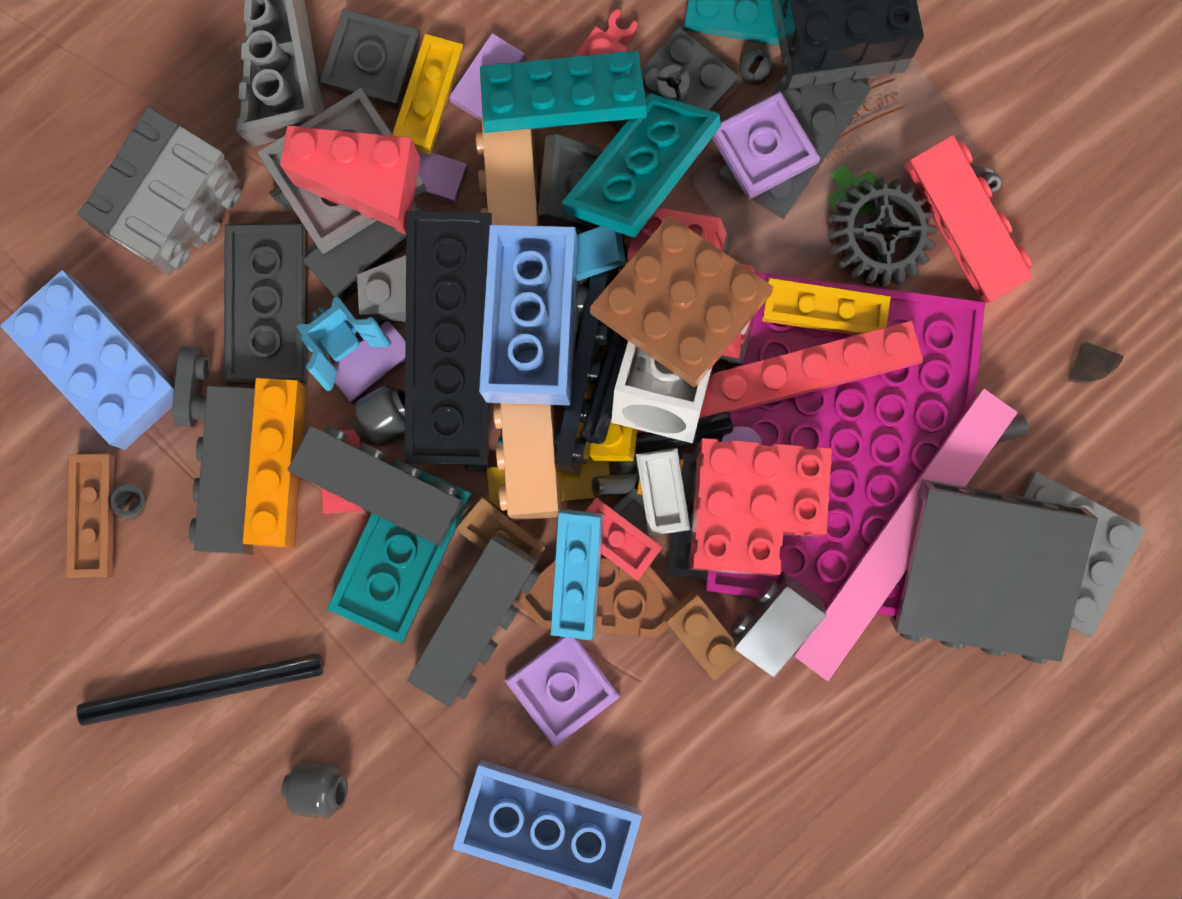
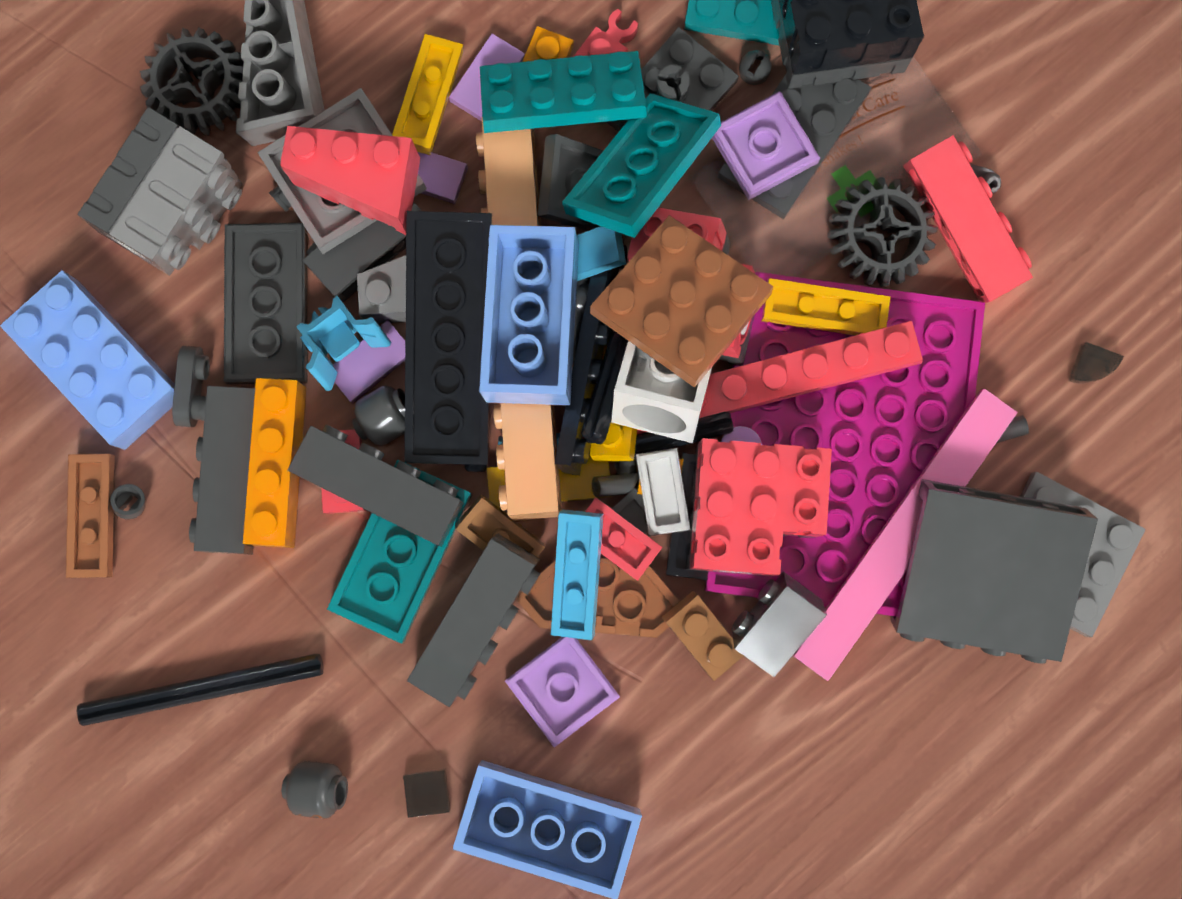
dark grey plate [320,9,420,109] -> none
none -> dark grey gear [140,27,244,136]
none -> clear smoke tile [403,769,450,818]
none -> light orange plate [522,26,574,62]

